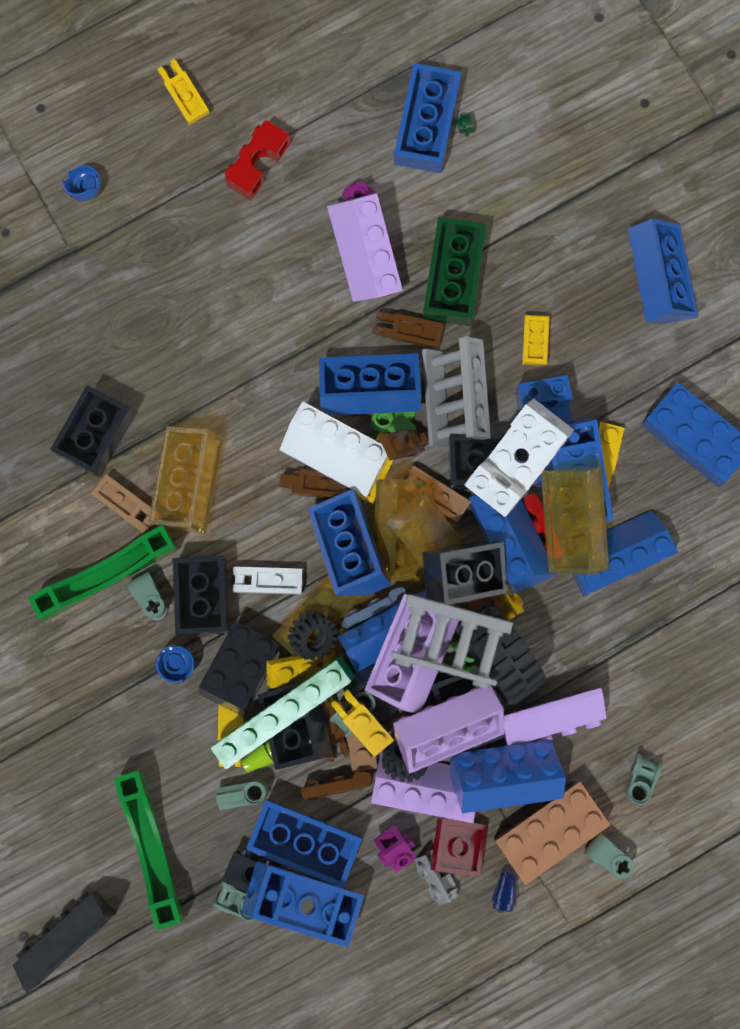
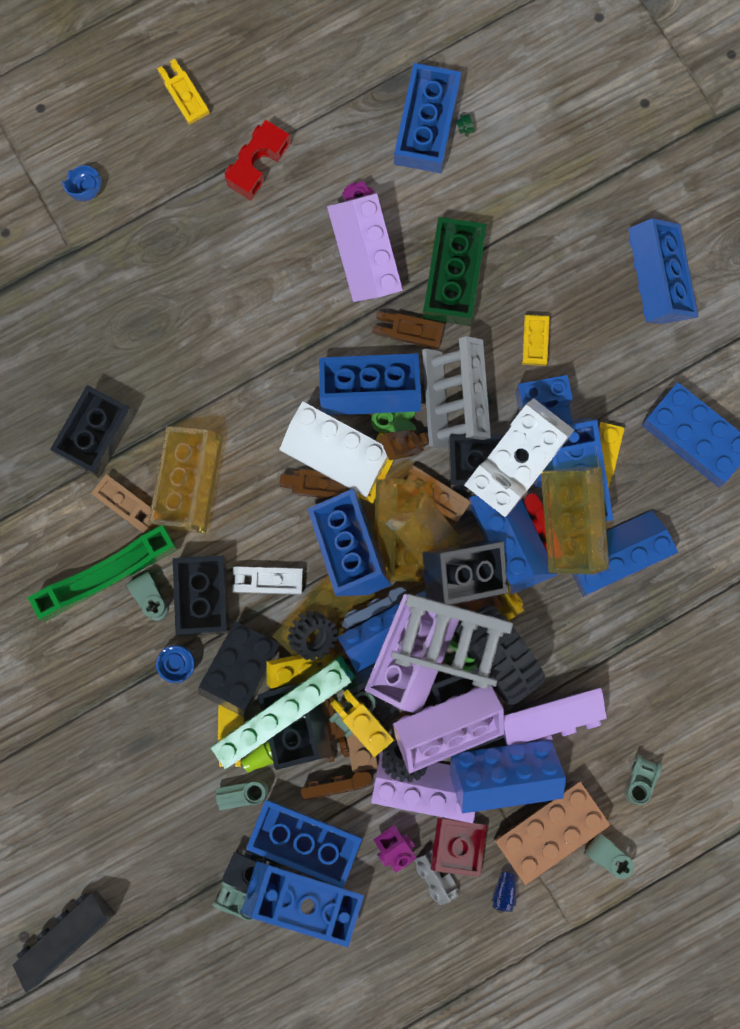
green arch [113,770,185,931] -> none

